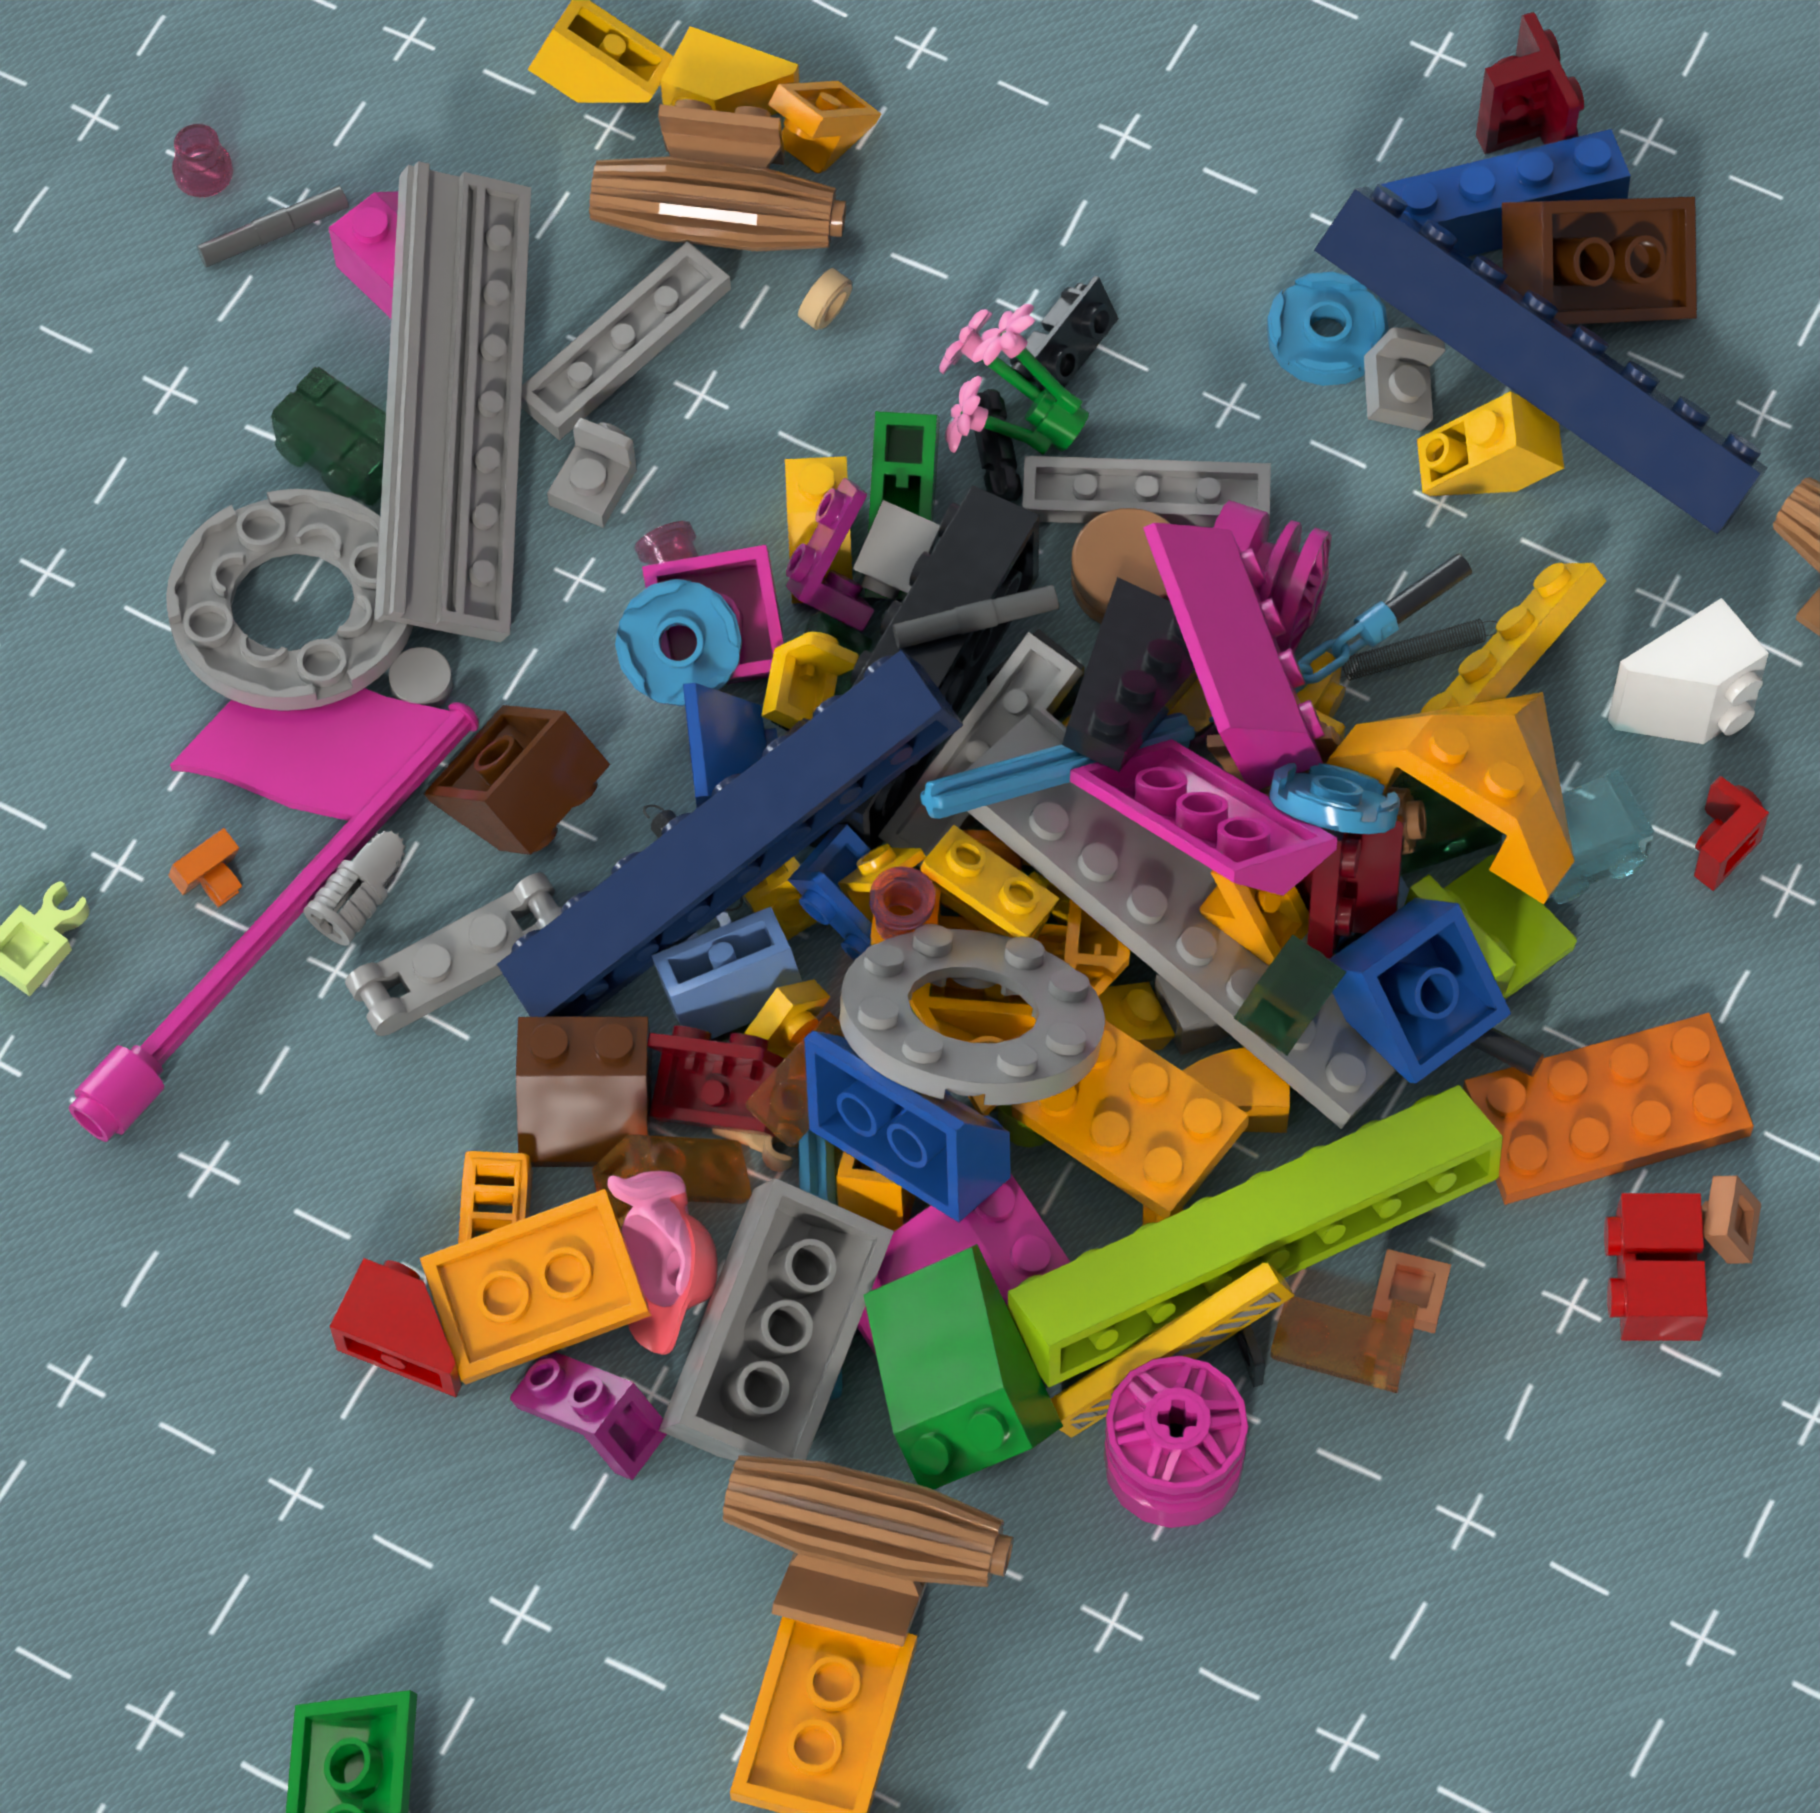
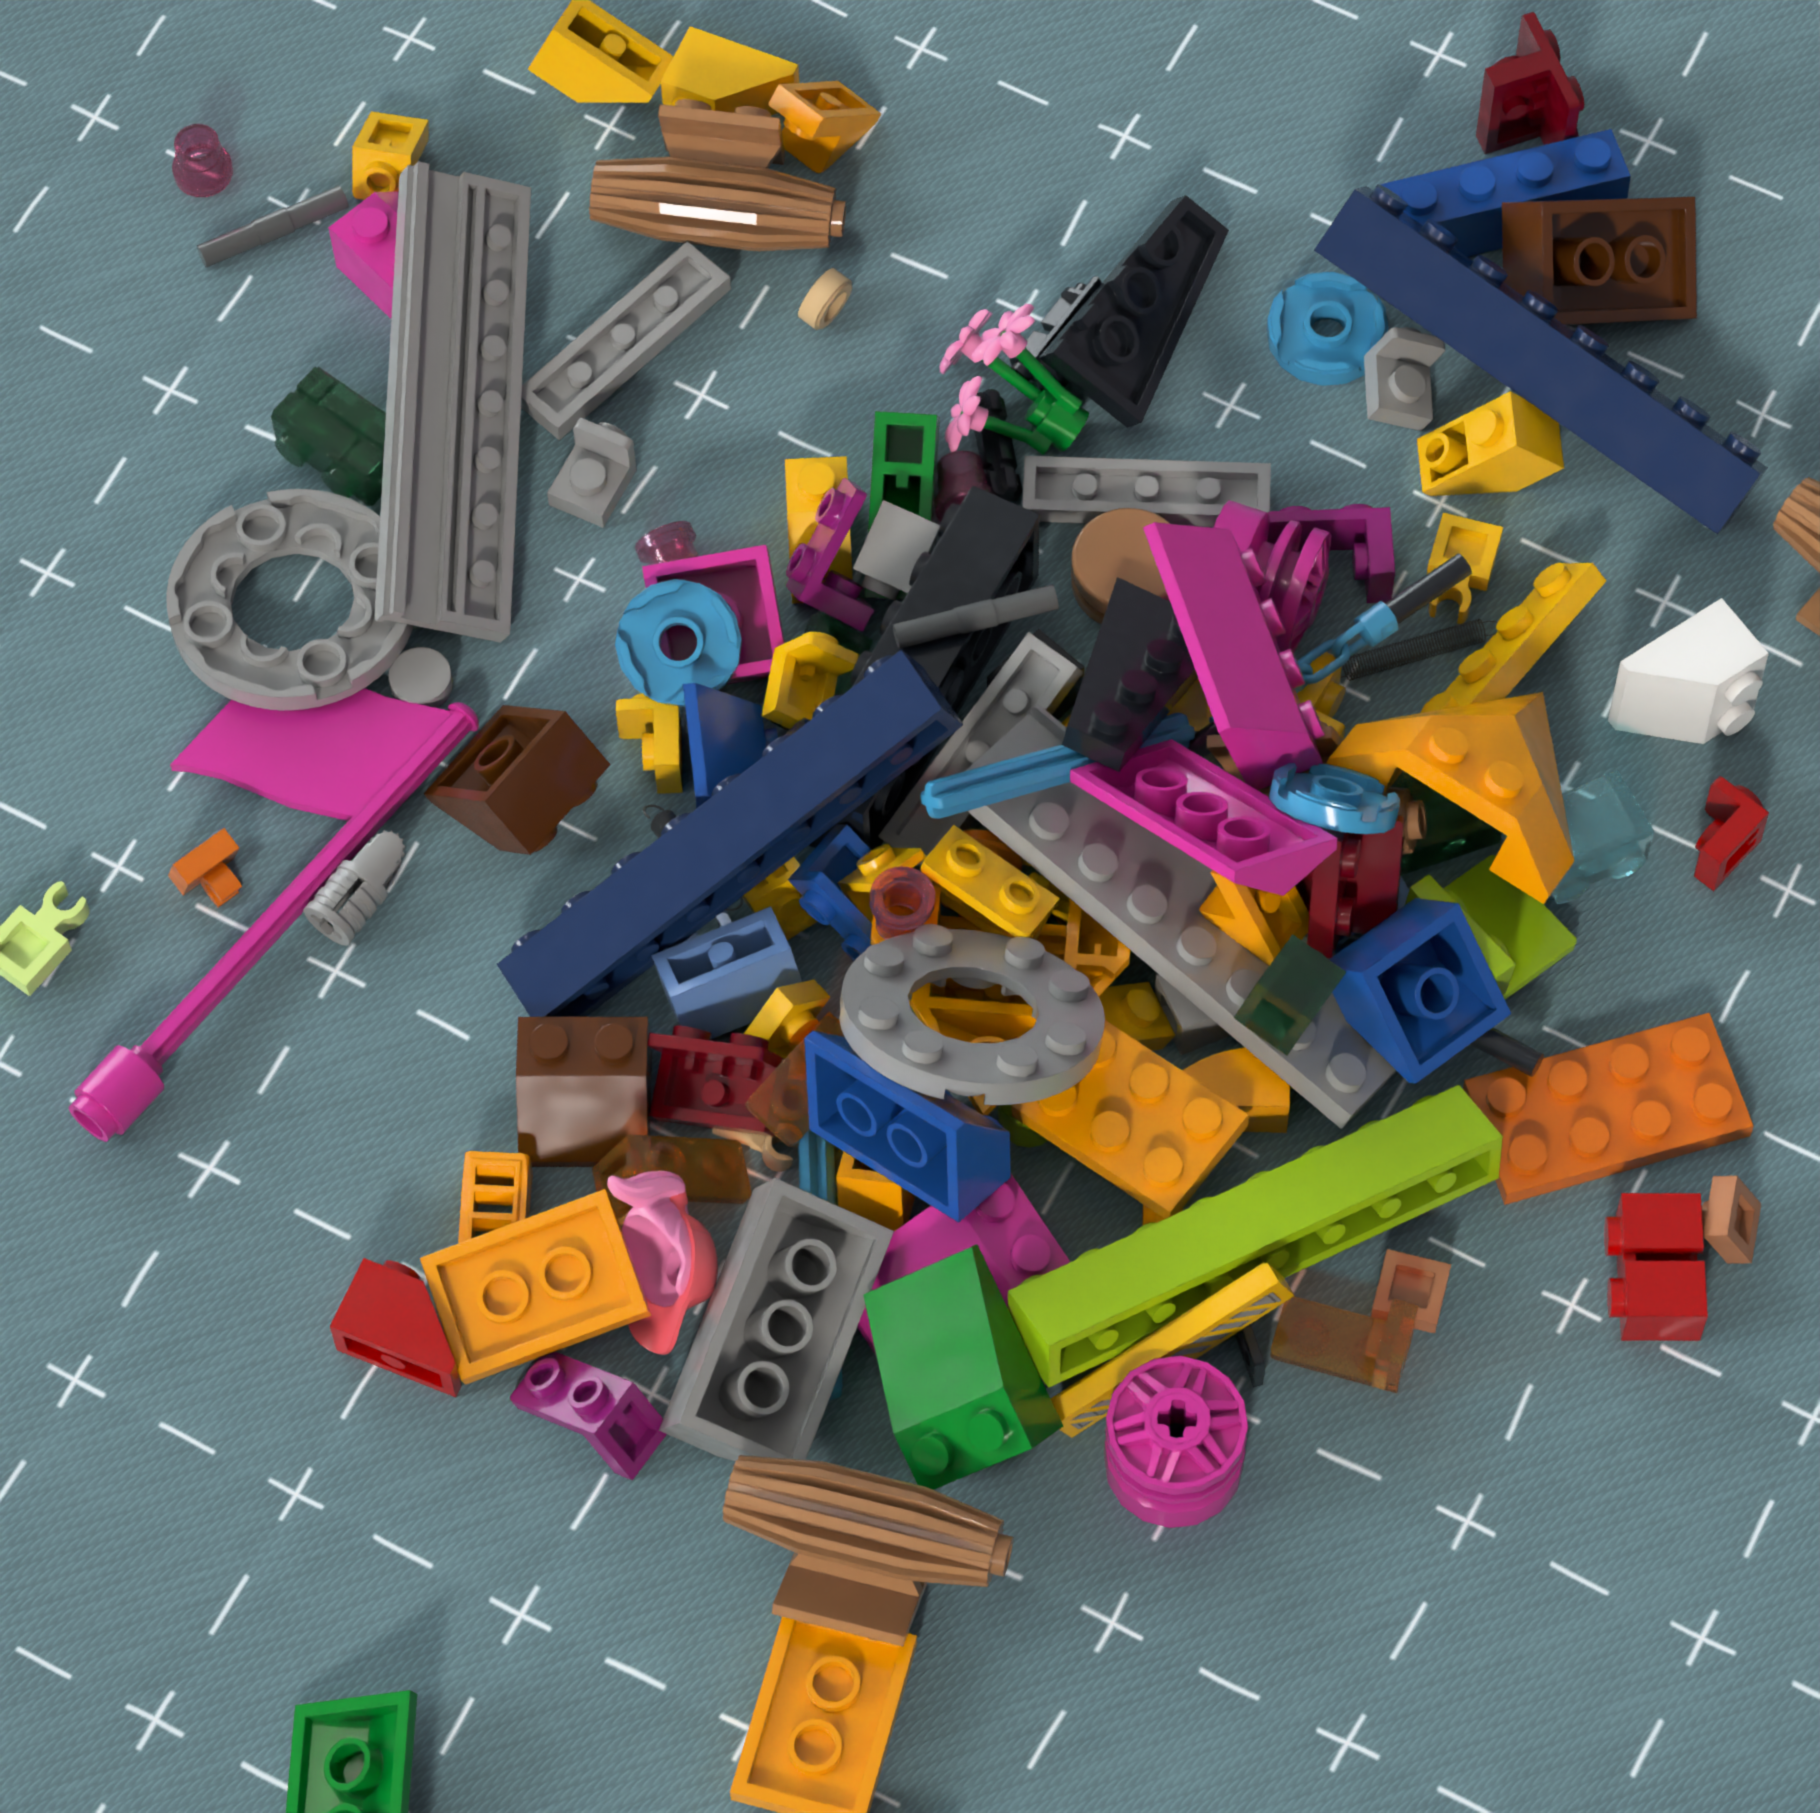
light grey plate [345,872,562,1036] -> none
none -> yellow bracket [352,111,429,200]
none -> yellow bracket [616,693,683,794]
none -> clear pink piece [934,451,995,522]
none -> black wing [1039,195,1229,428]
none -> magenta bracket [1267,504,1395,603]
none -> yellow plate [1427,512,1503,624]

